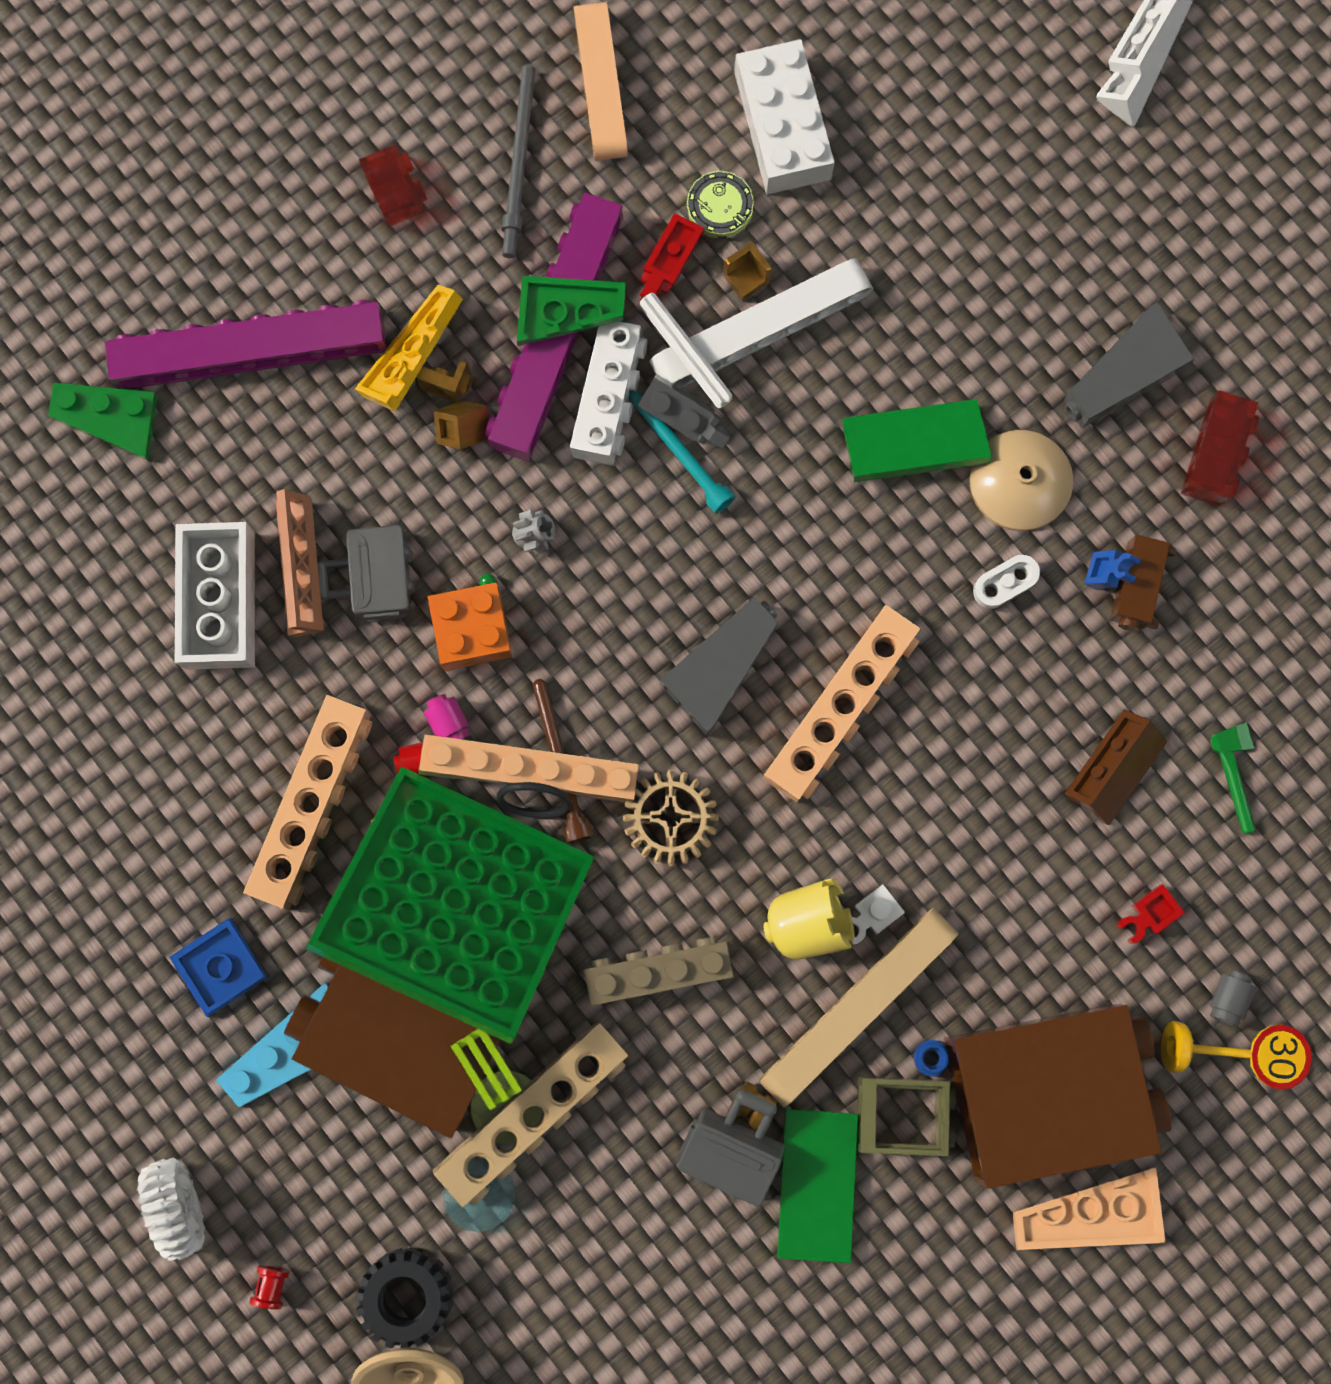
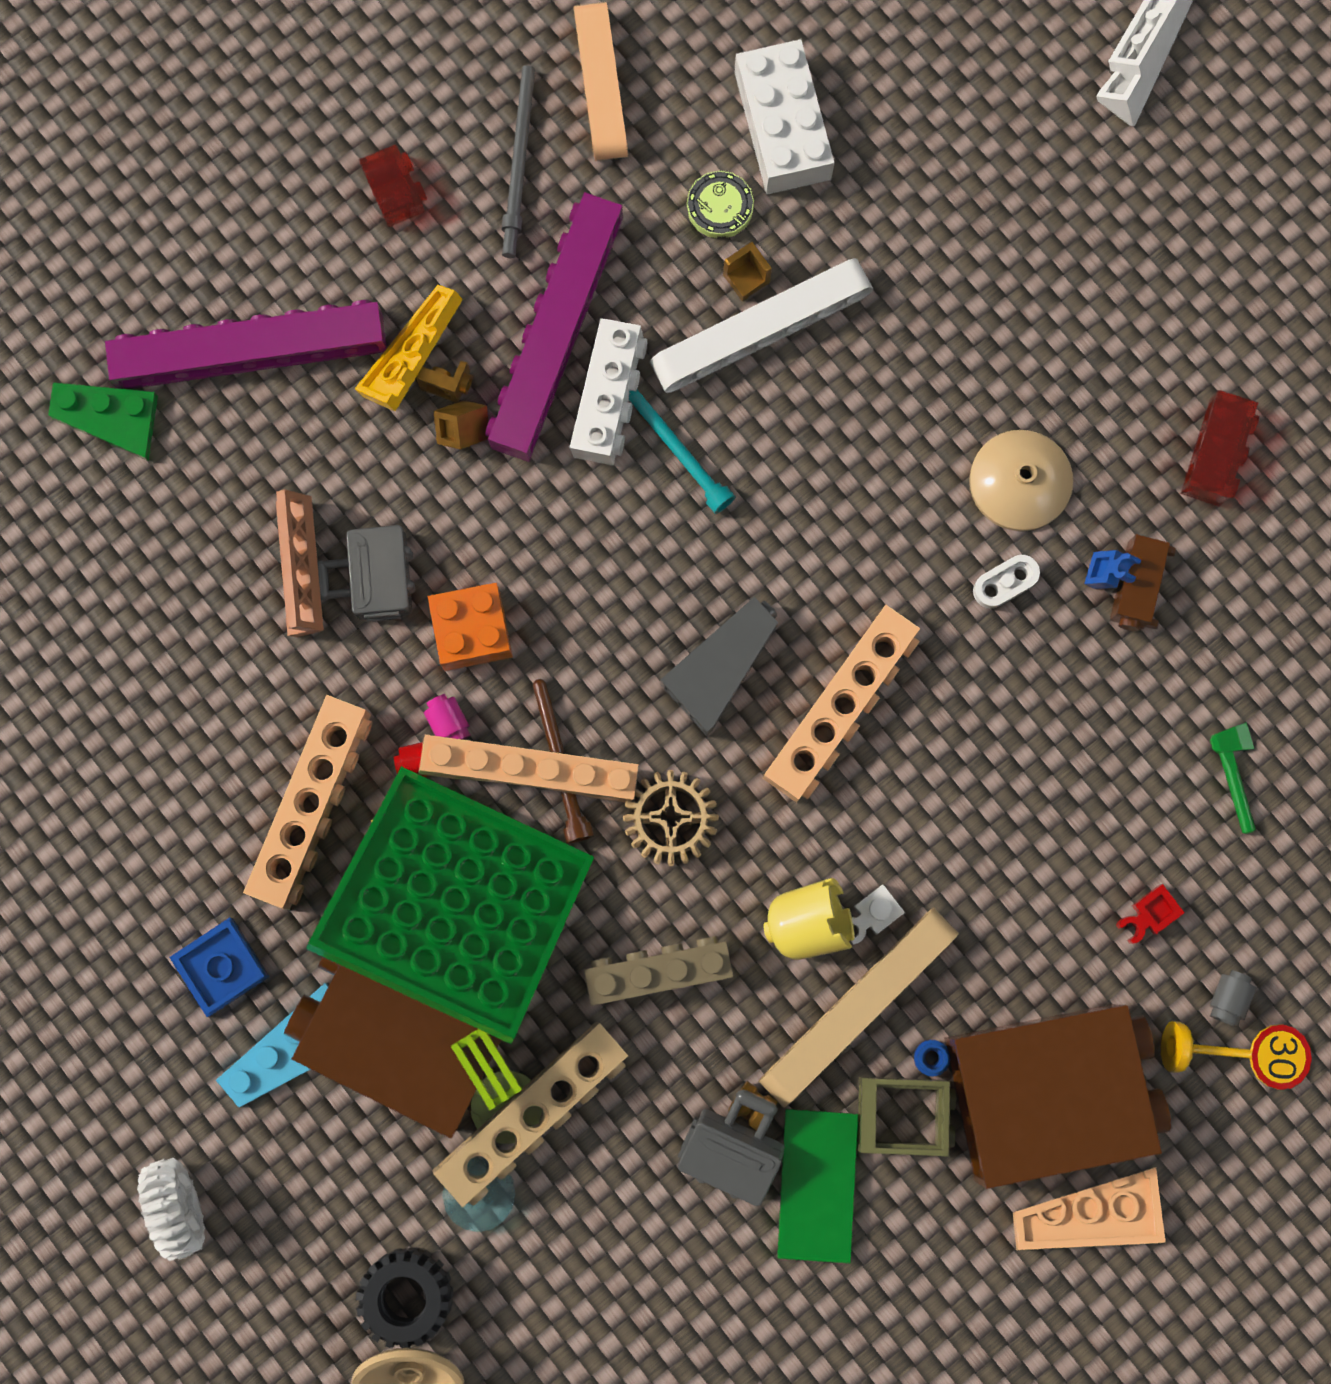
white brick [175,522,255,670] -> none
red bush [249,1265,290,1310] -> none
green piece [479,573,497,586] -> none
black tyre [497,782,572,818] -> none
light grey gear [512,509,555,554] -> none
green wing [517,276,626,346] -> none
dark grey hinge [637,374,731,449] -> none
red hinge [640,213,705,301] -> none
white axle [640,293,732,408] -> none
green tile [842,399,992,482] -> none
dark grey slope [1064,302,1194,429] -> none
reddish brown panel [1065,710,1167,825] -> none

